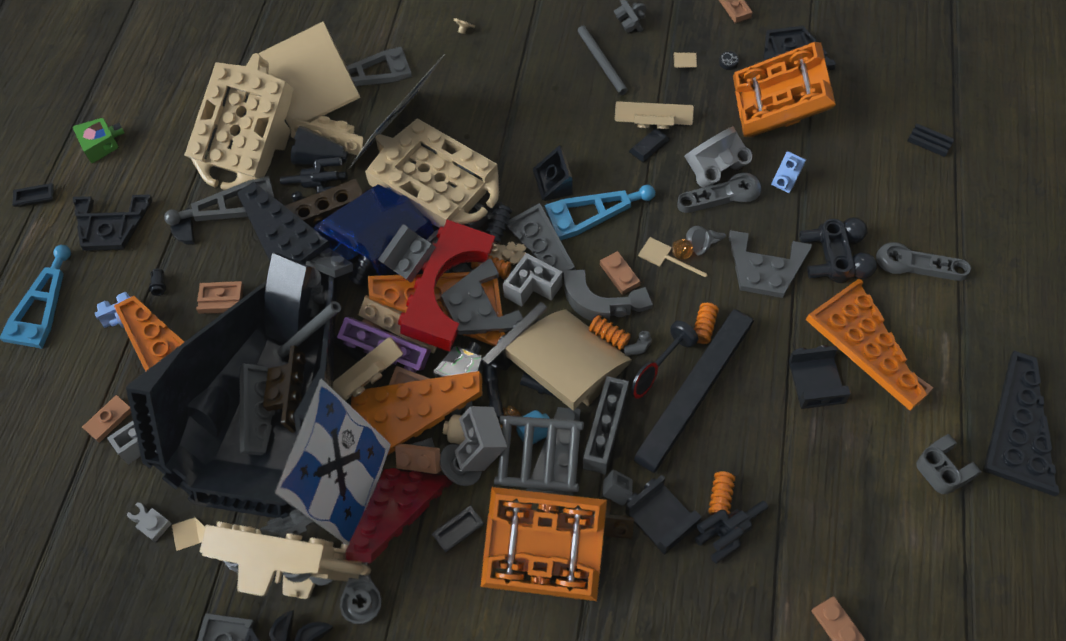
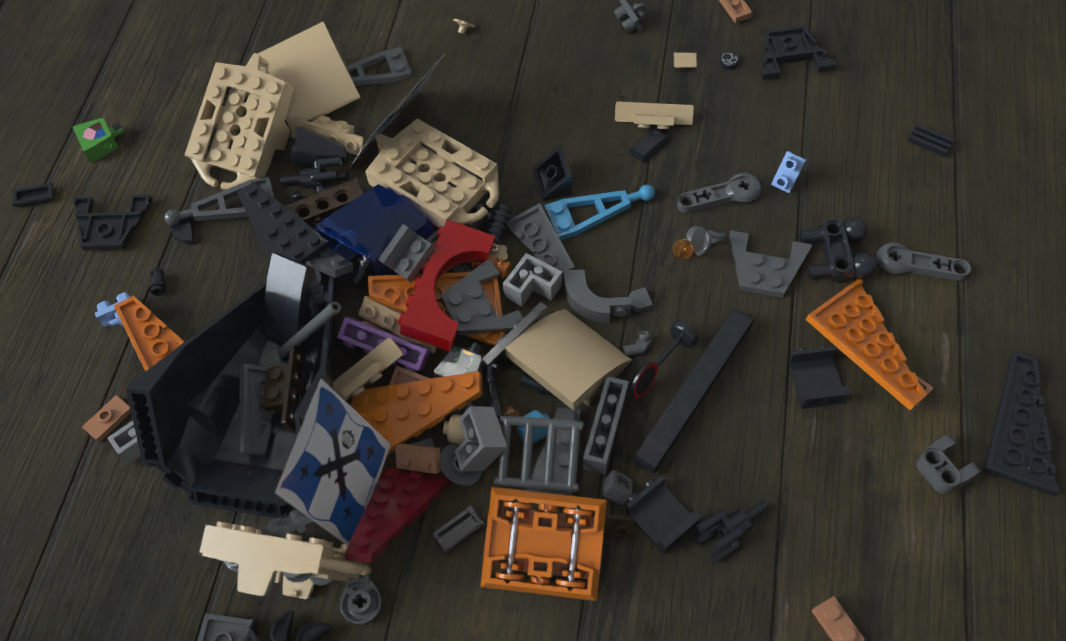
dark azure plate [0,245,71,349] -> none
light grey plate [127,502,172,542] -> none
tan sticker [172,518,205,551] -> none
nougat plate [196,281,244,314] -> none
tan plant [502,241,526,265] -> none
dark grey piece [578,26,628,95] -> none
orange piece [589,315,631,350] -> none
nougat plate [600,251,641,295] -> none
tan piece [638,237,707,277] -> none
light grey piece [684,126,752,188] -> none
orange piece [694,302,719,344] -> none
orange piece [708,471,735,515] -> none
orange piece [733,42,836,137] -> none

